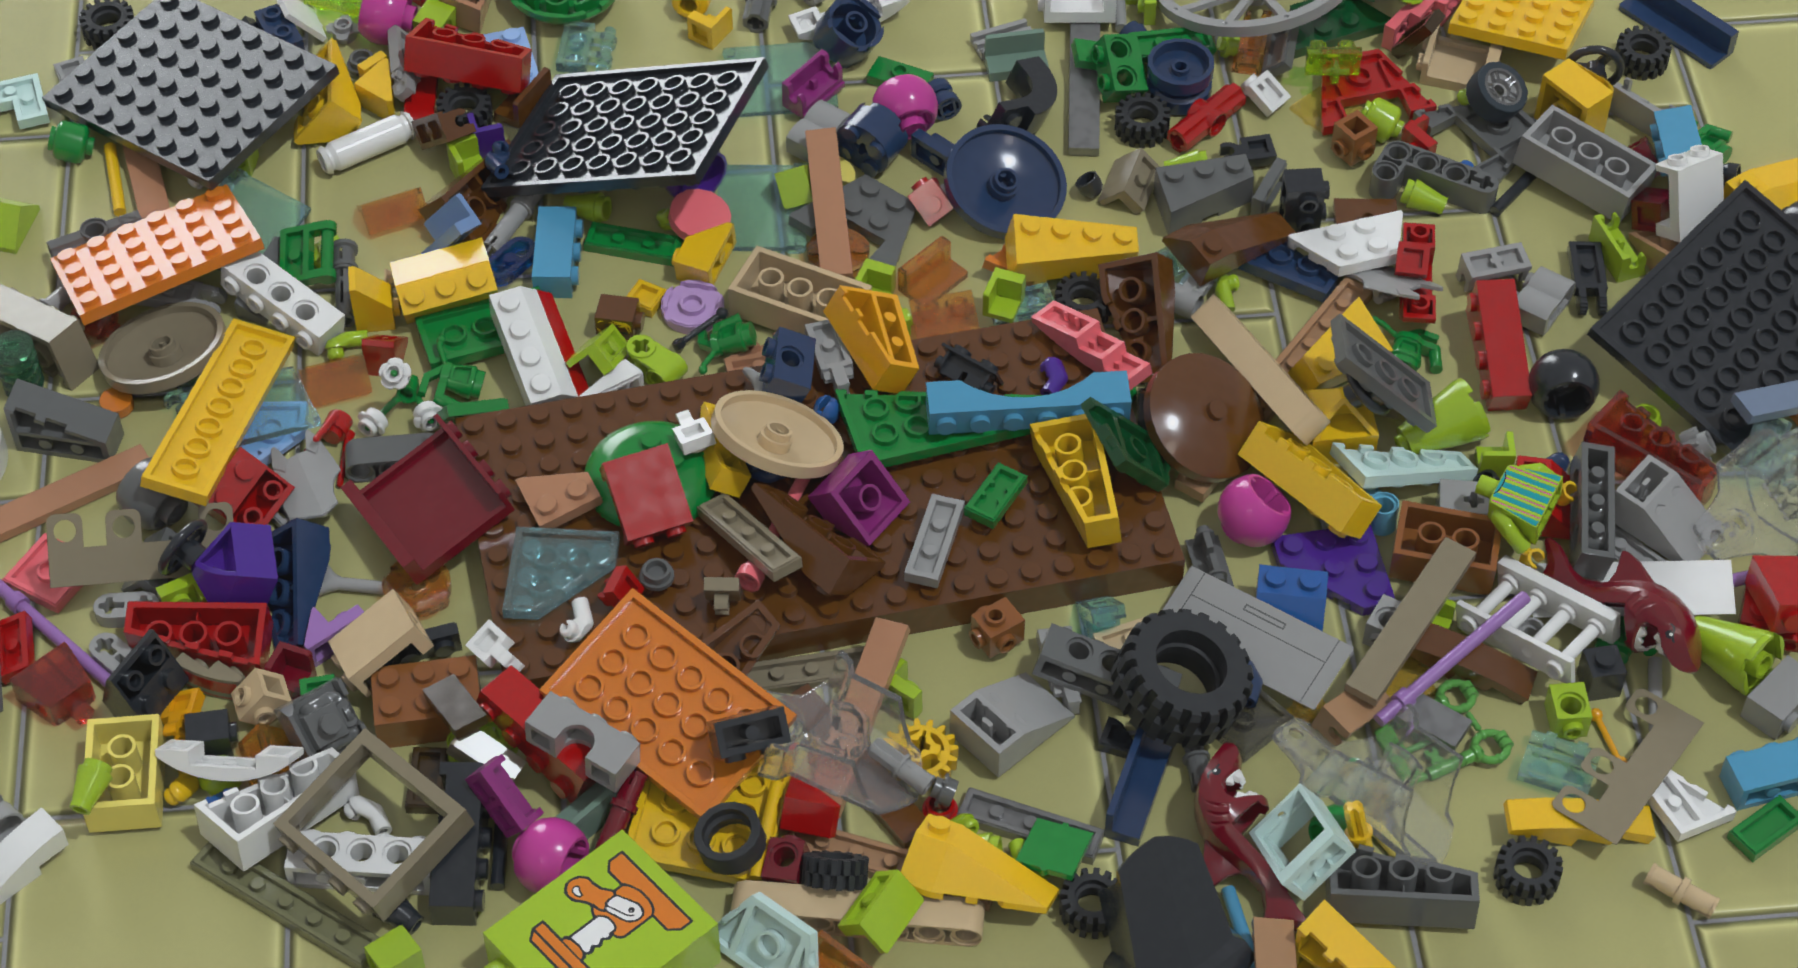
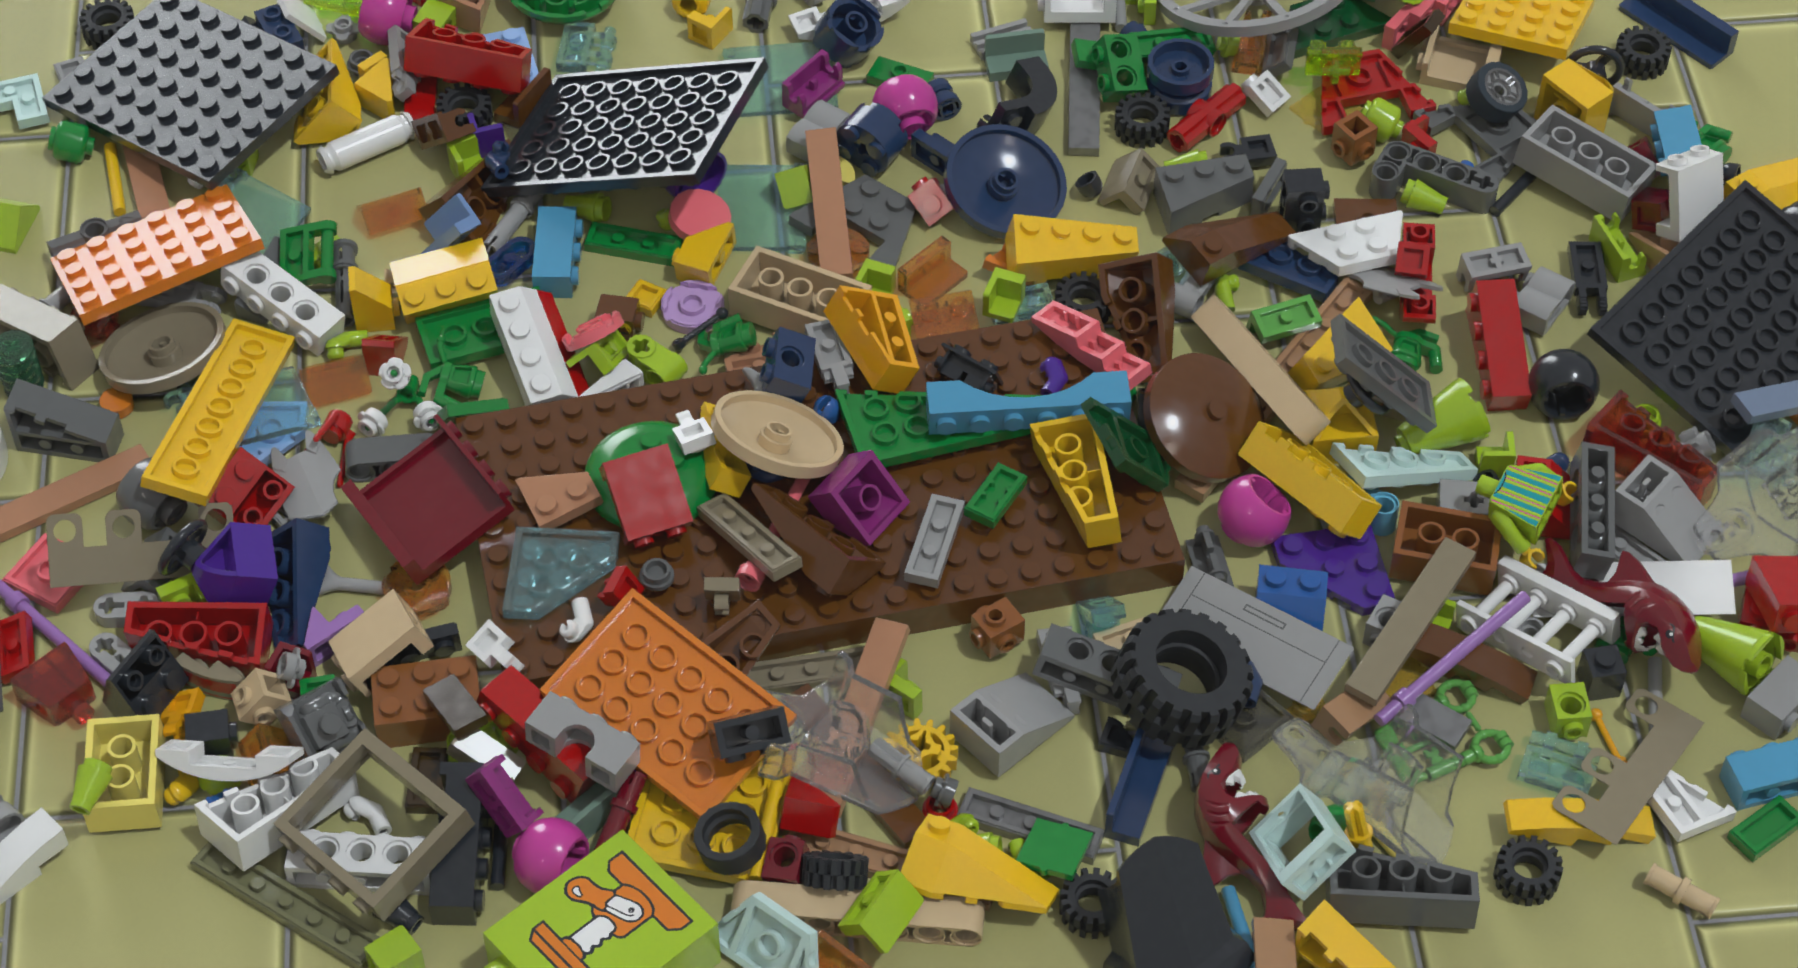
none -> light grey plate [277,647,306,689]
none -> coral tile [562,310,625,352]
none -> bright green panel [1246,294,1323,344]

